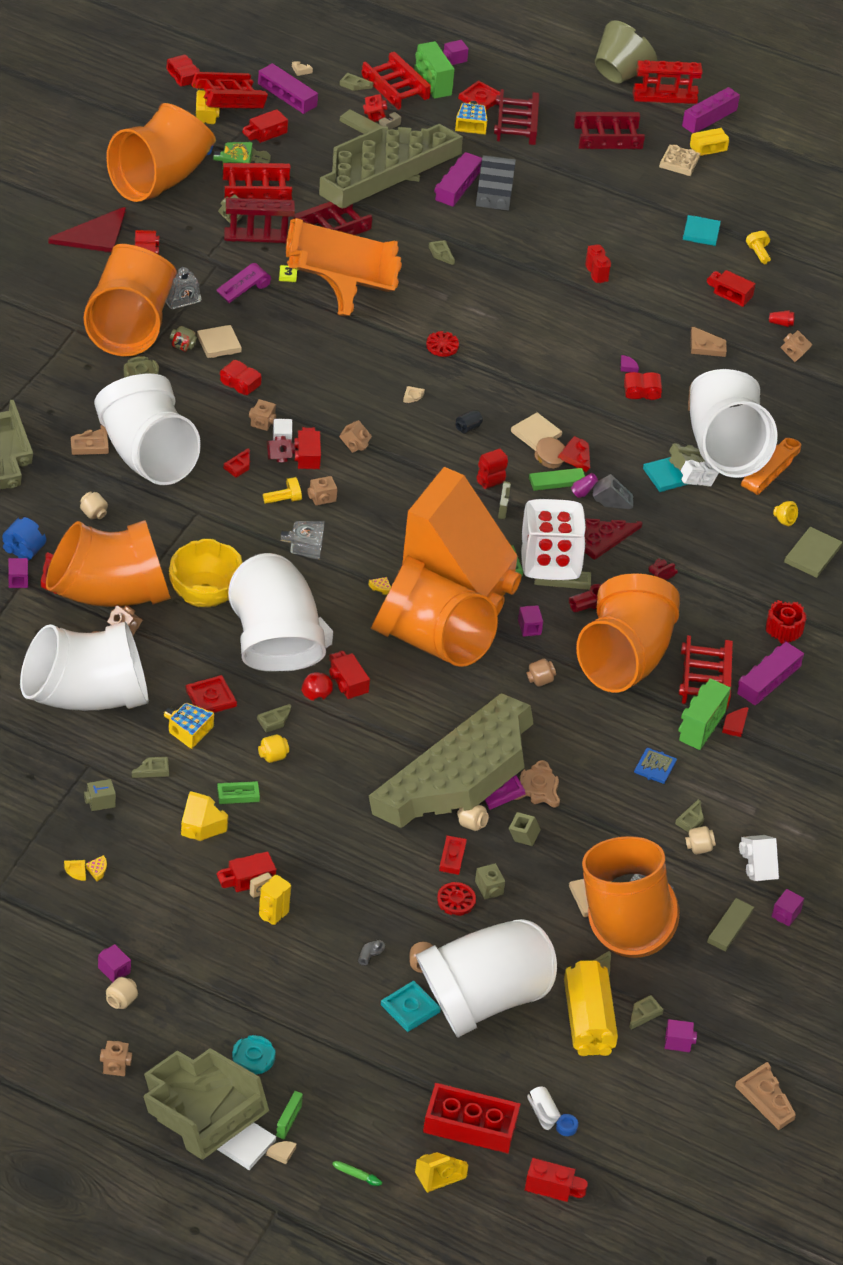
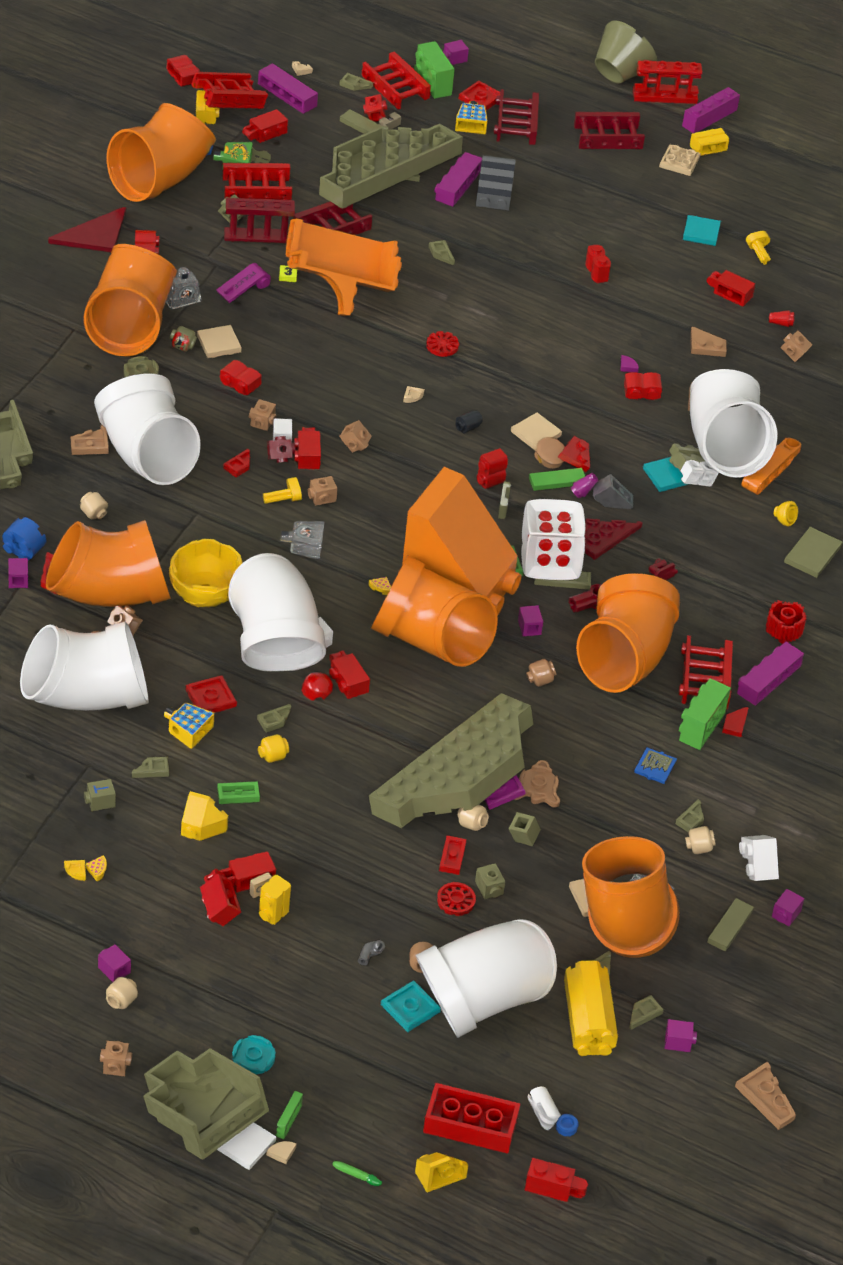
none -> red brick [200,868,241,926]

